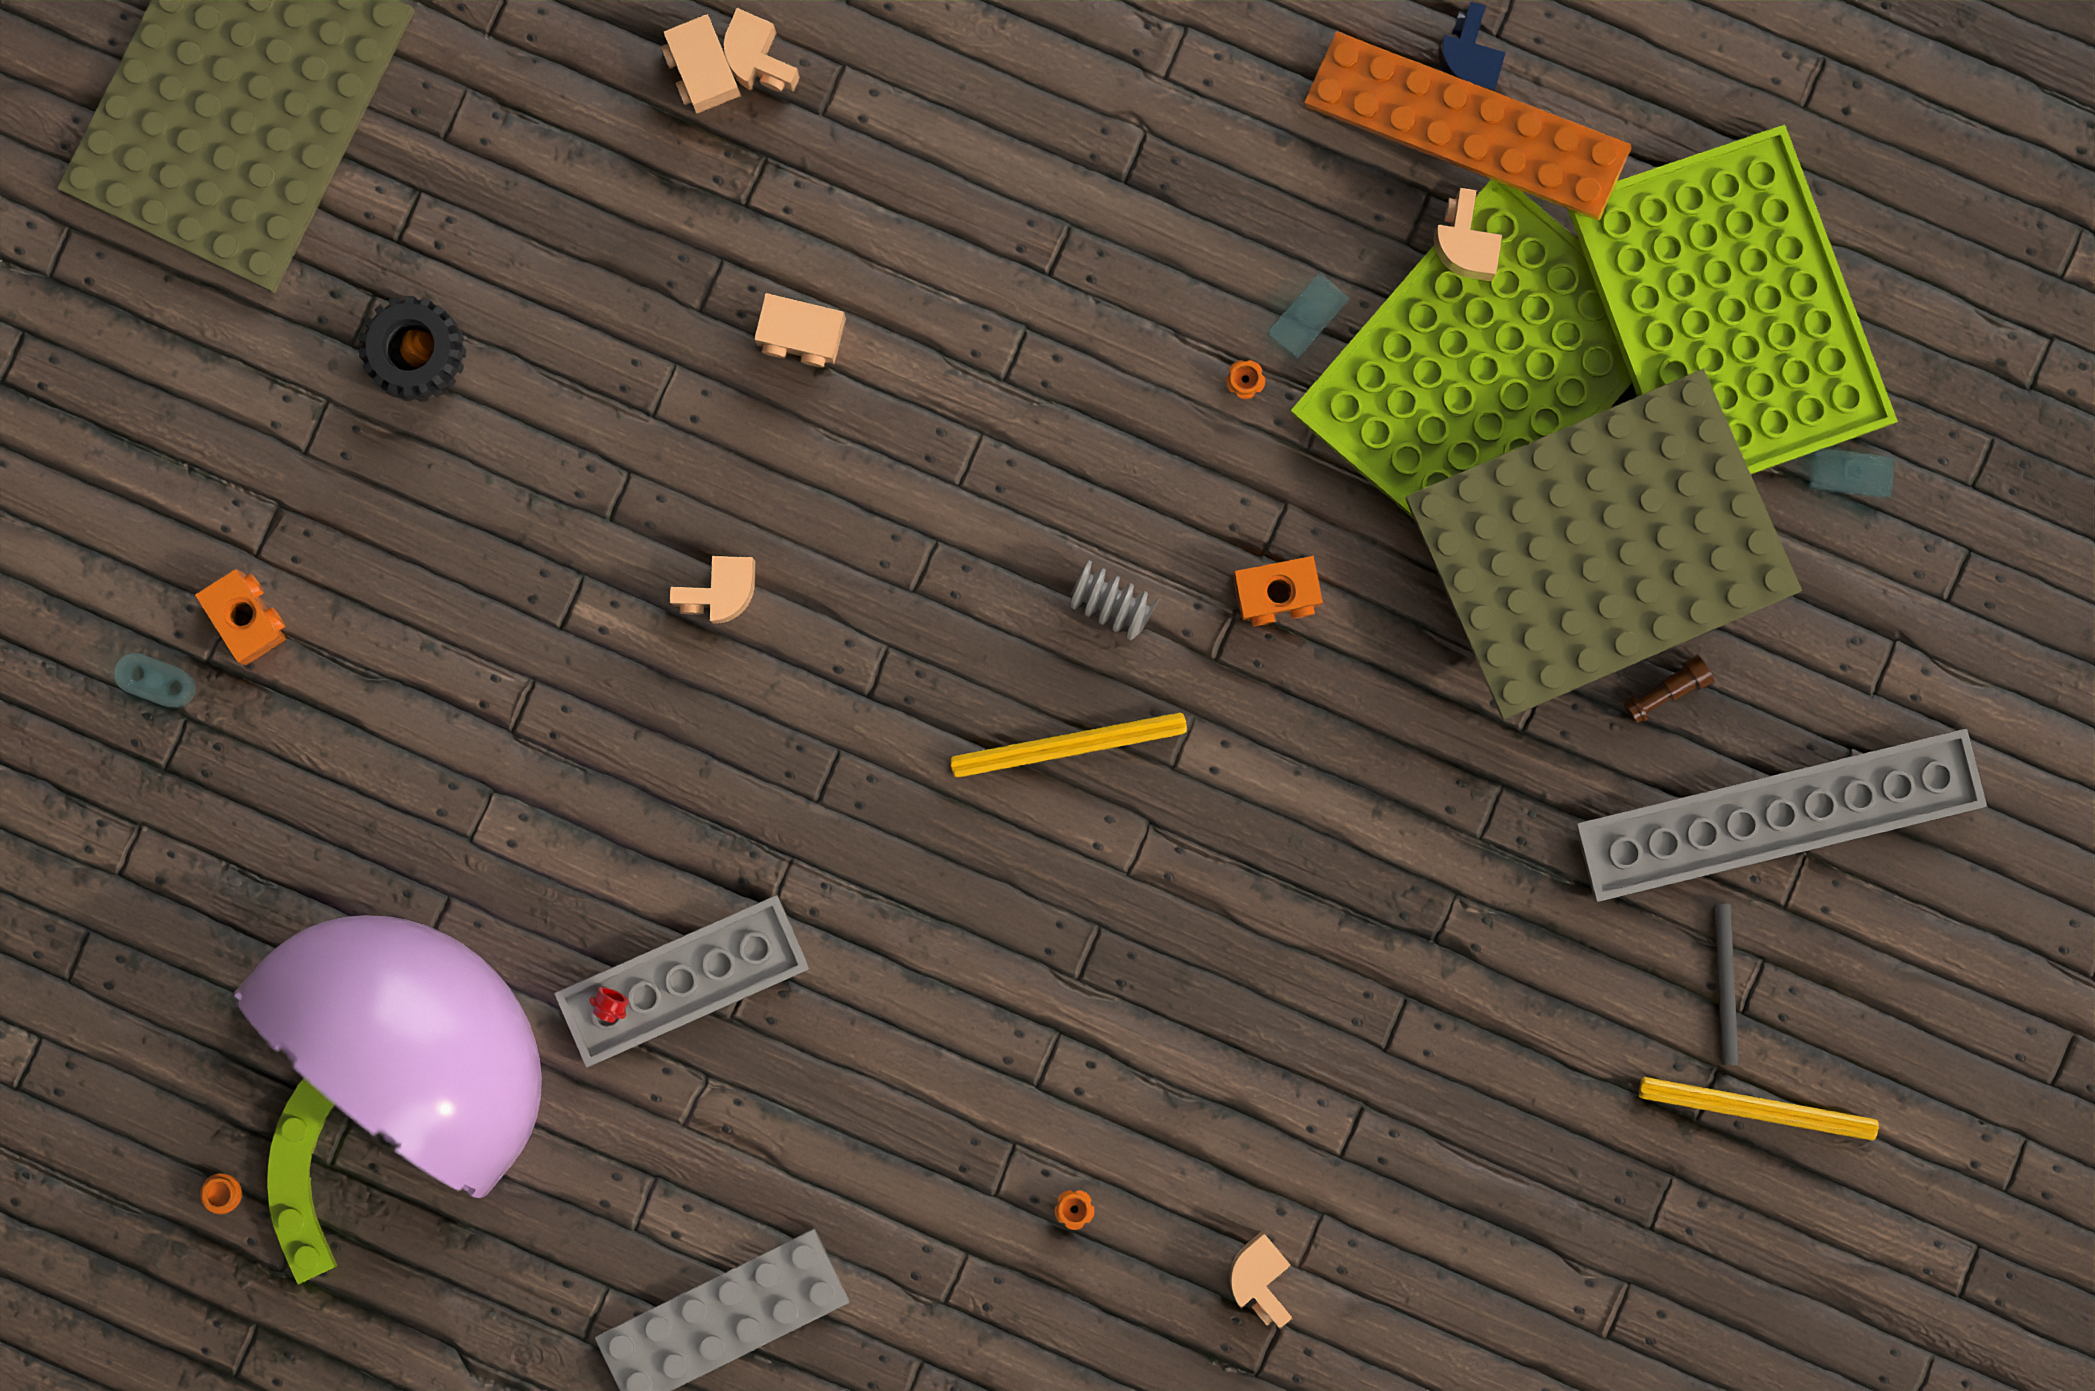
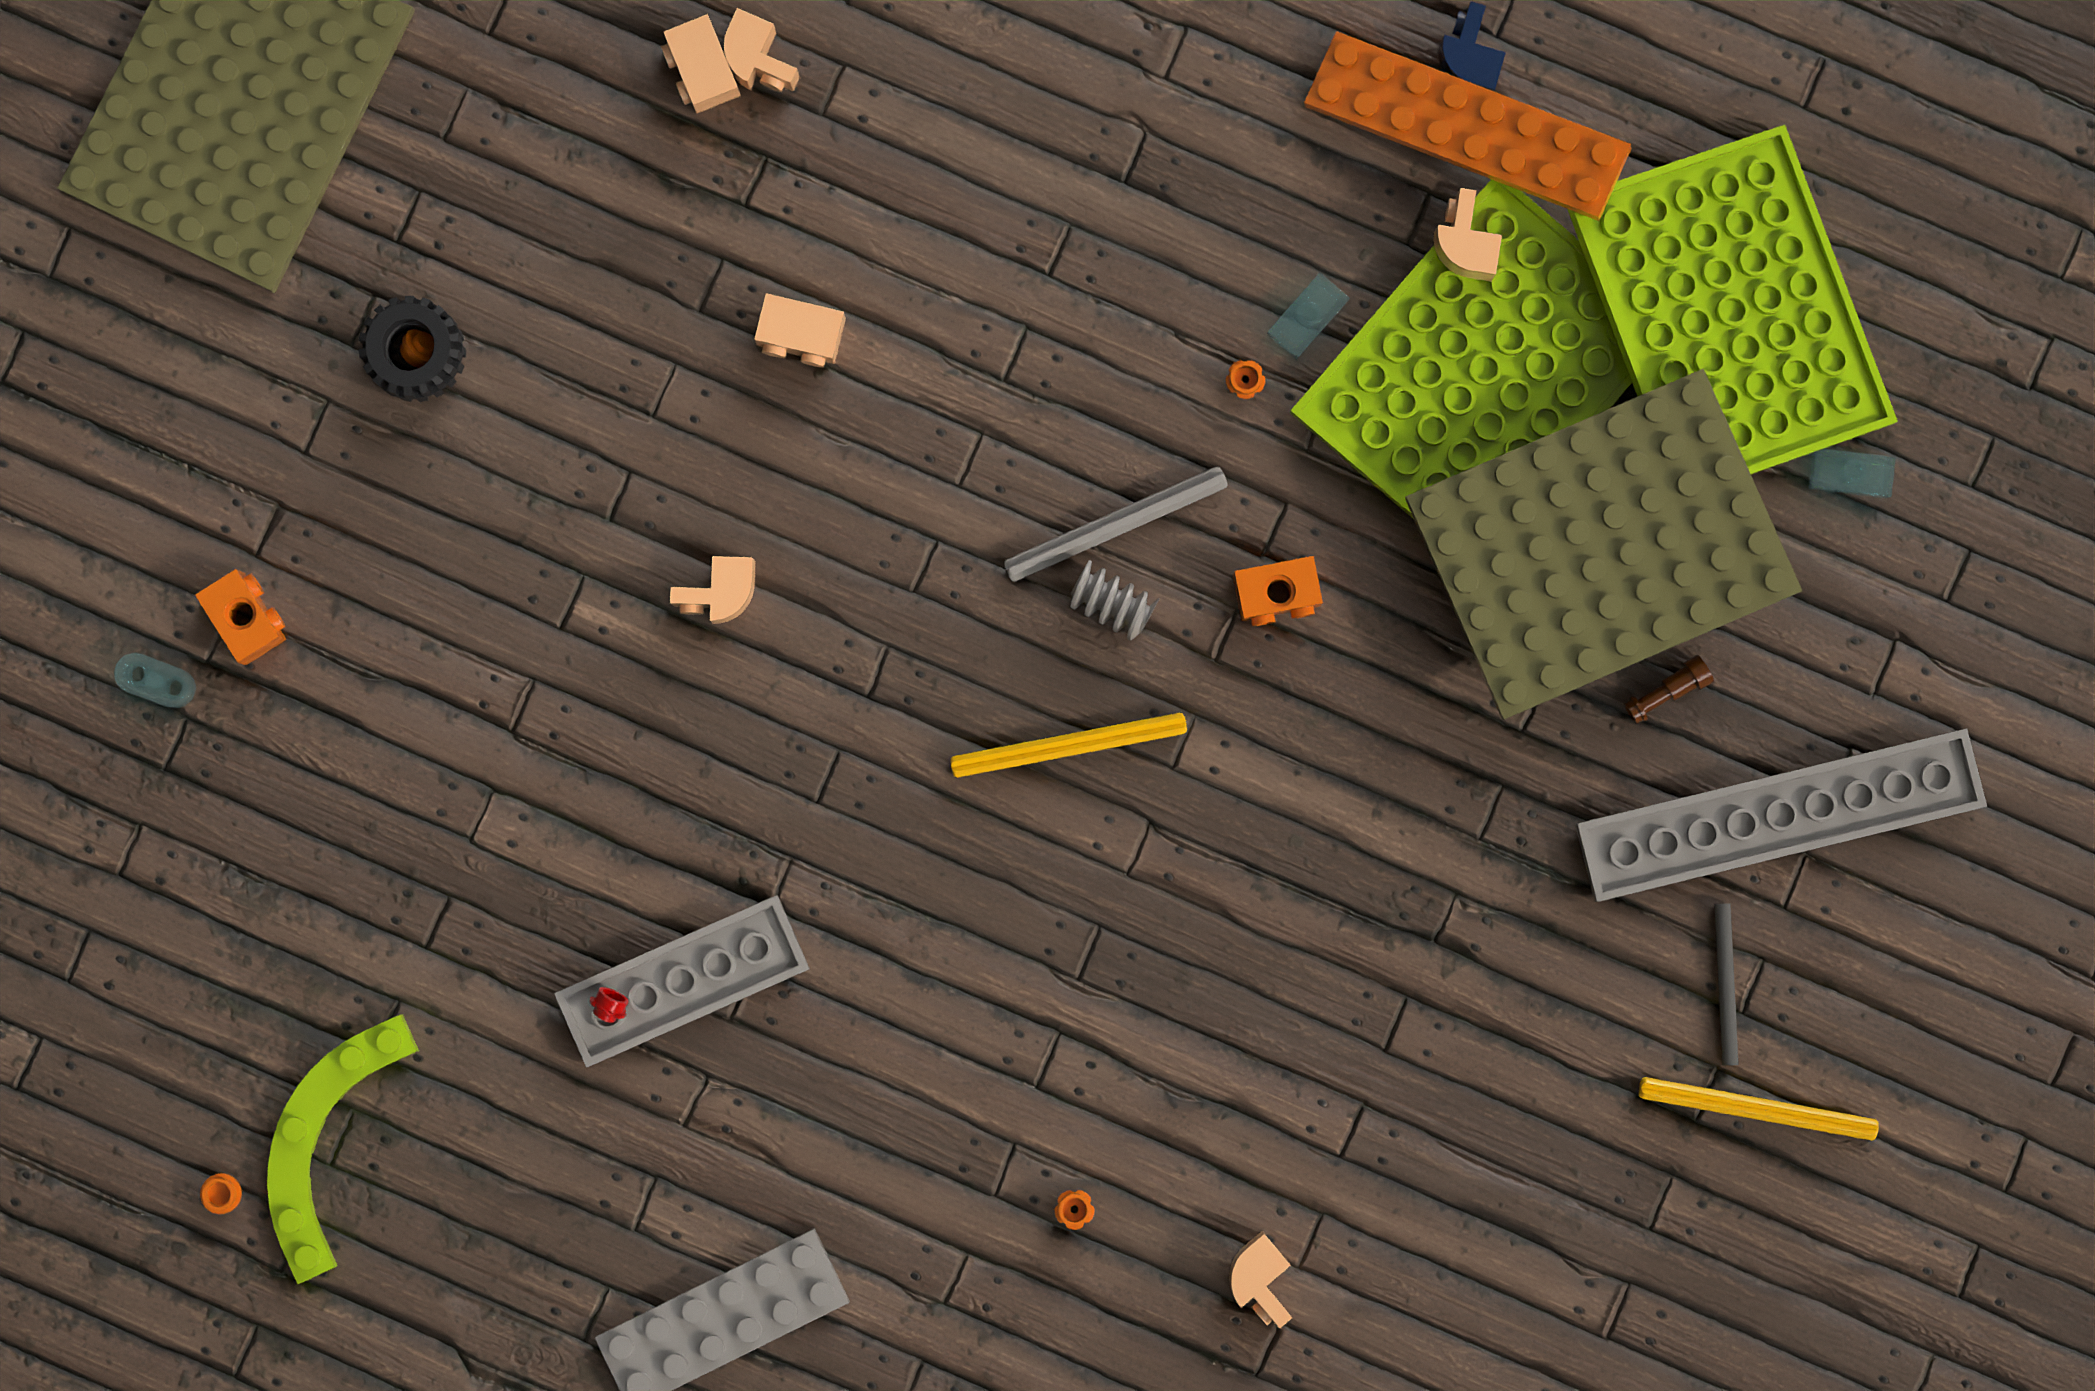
lavender windscreen [234,915,542,1198] -> none
none -> light grey axle [1004,467,1227,581]

